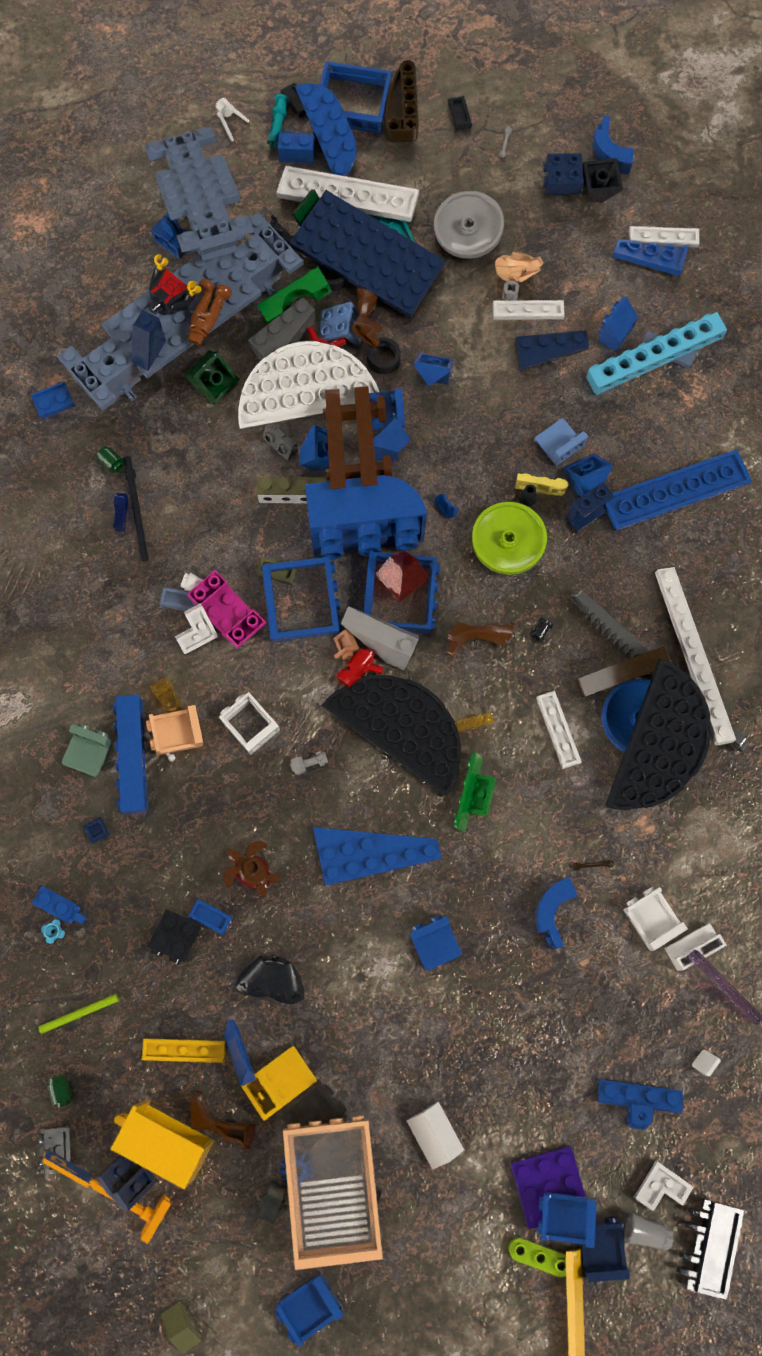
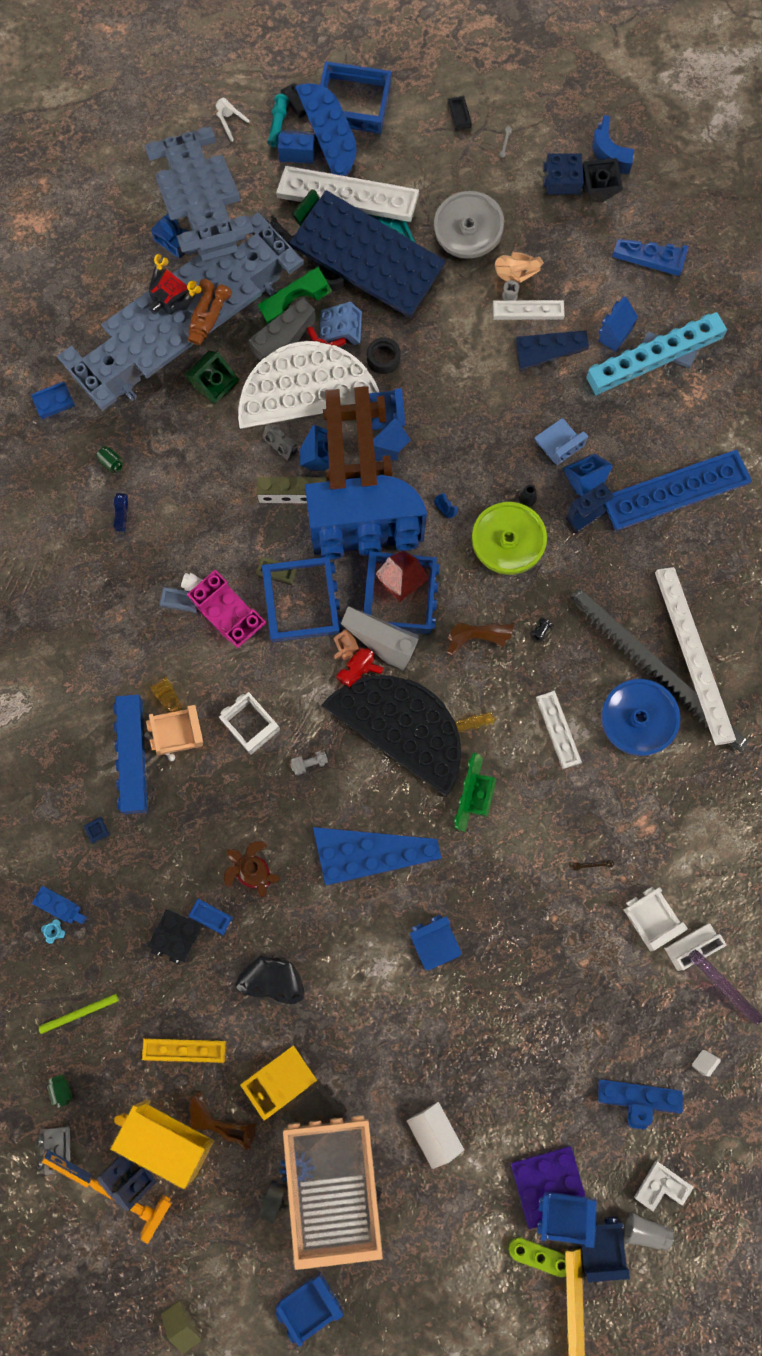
sand green bracket [62,723,113,777] -> none
black bar [124,456,149,561] -> none
dark blue slope [132,310,166,371] -> none
white plate [175,603,218,654] -> none
blue slope [224,1018,255,1086] -> none
reddish brown animal [352,289,382,348] -> none
dark brown beam [386,60,418,142] -> none
blue slope [414,353,454,386] -> none
light yellow hinge [514,473,568,496] -> none
blue arch [535,877,578,950] -> none
dark brown beam [575,646,672,698] -> none
black plate [605,658,711,810] -> none
white tile [629,226,699,248] -> none
hinge [676,1199,744,1300] -> none

